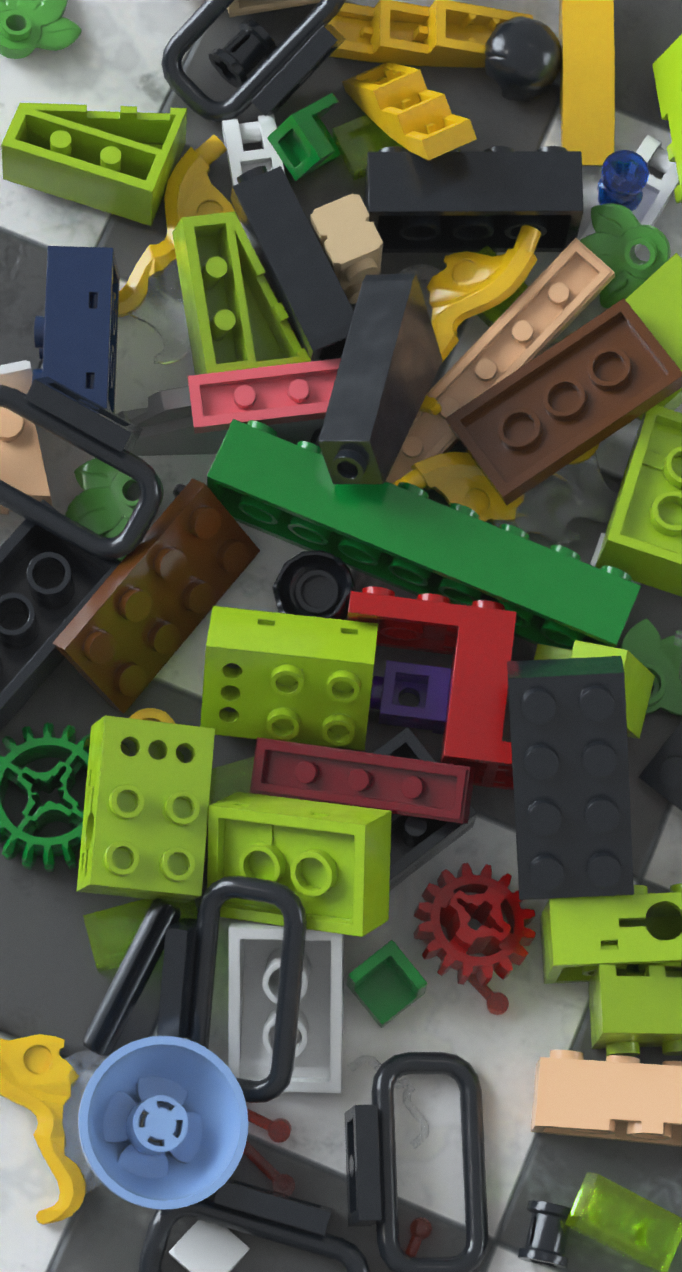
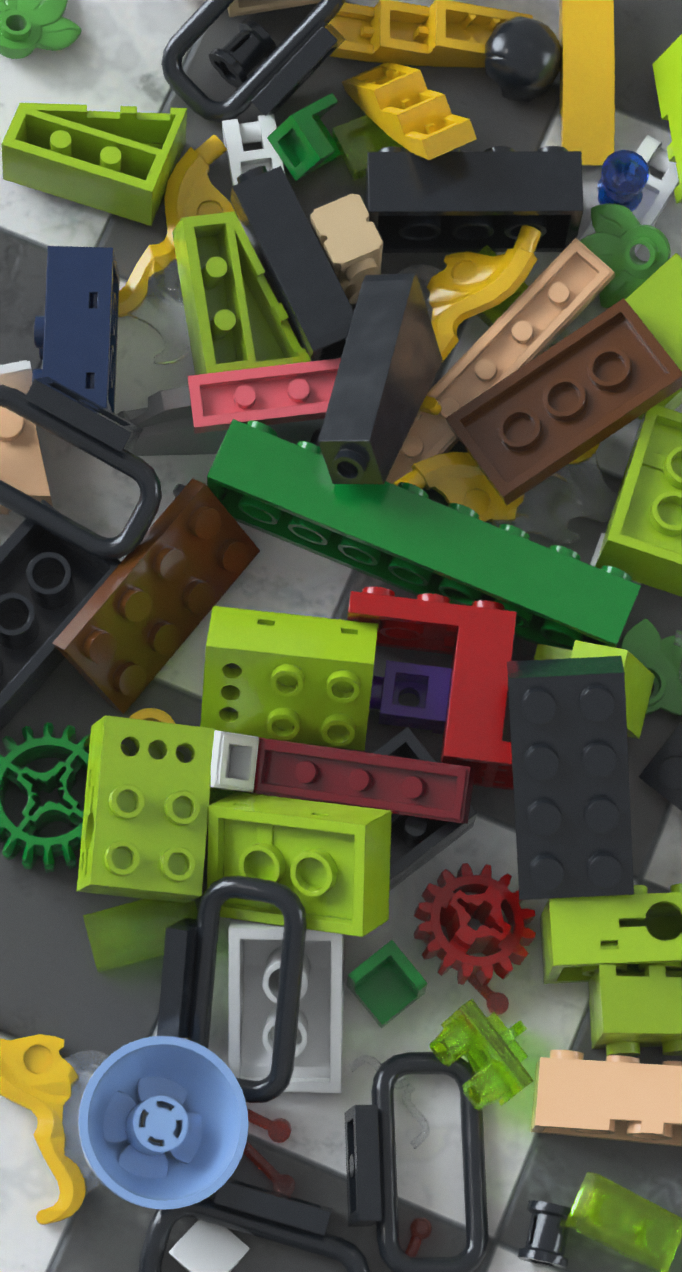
bright green plate [65,458,164,561] -> none
black axle [83,898,181,1056] -> none
black hair [272,550,355,620] -> none
none -> white slope [210,731,259,792]
none -> clear neon green hips [429,999,534,1110]

